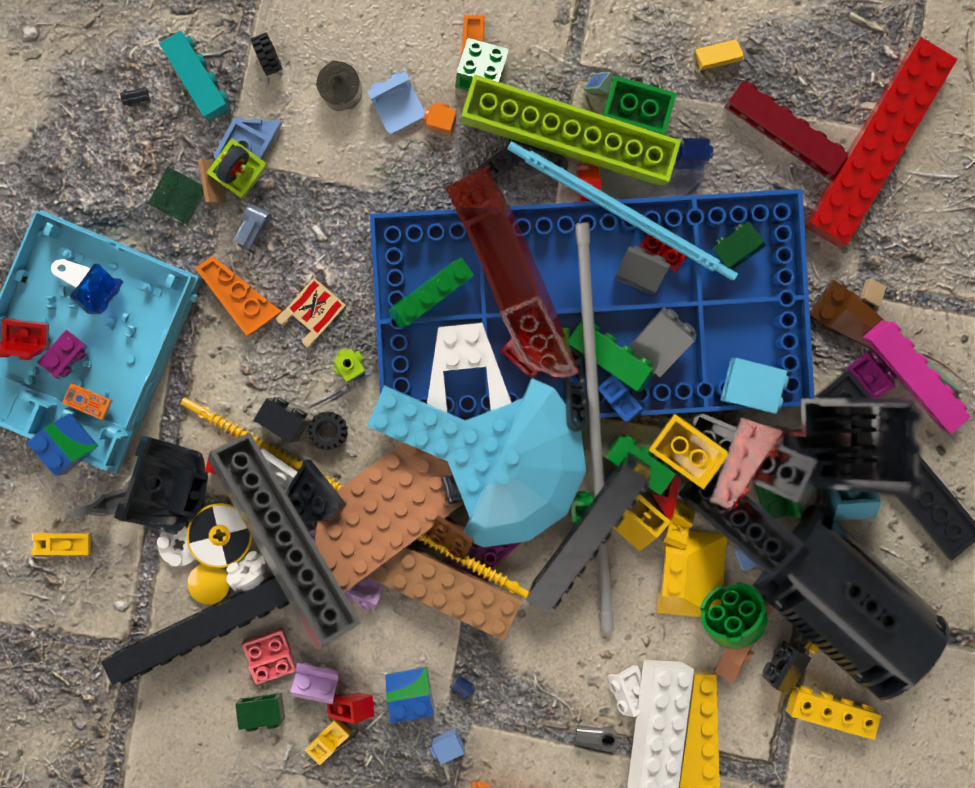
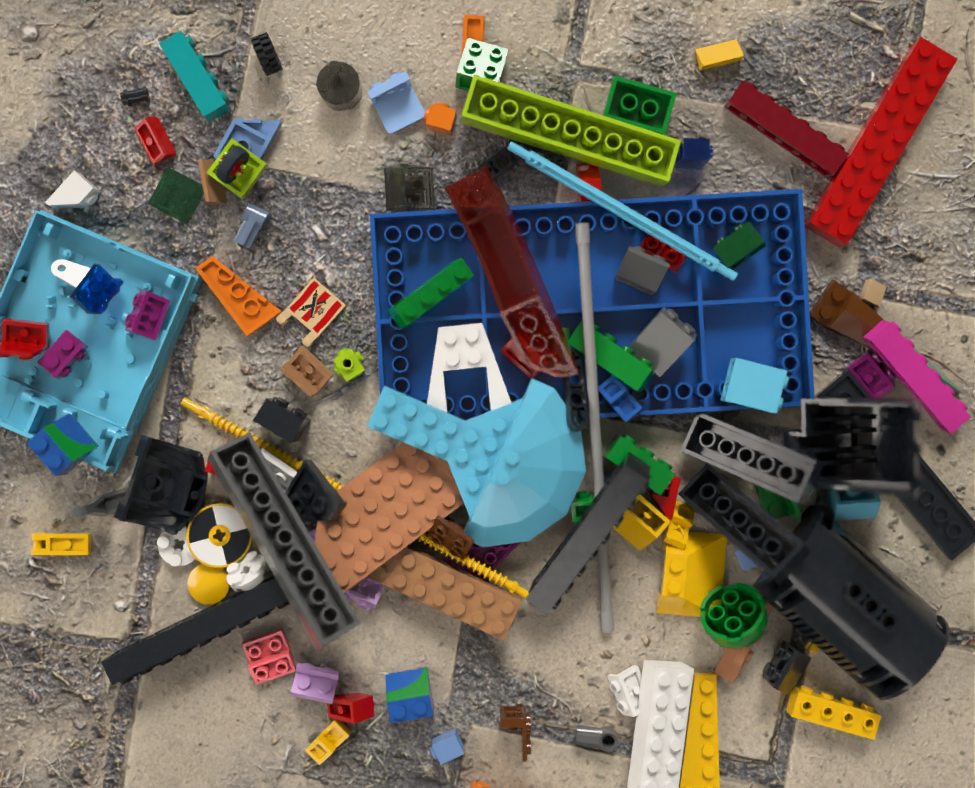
orange tile [62,383,113,420] -> none
dark green brick [235,693,285,732] -> none
black tyre [307,412,348,450] -> none
black pin [441,475,461,504] -> none
dark blue slope [450,674,475,698] -> none
sand green slope [584,72,613,95] -> none
yellow slope [649,413,730,489] -> none
clear red wing [711,418,785,510] -> none
none -> white slope [45,171,101,209]
none -> magenta bracket [125,291,171,341]
none -> red slope [134,117,176,165]
none -> medium nougat bracket [280,346,334,397]
none -> clear smoke slope [384,163,435,212]
none -> reddish brown bracket [500,705,531,762]

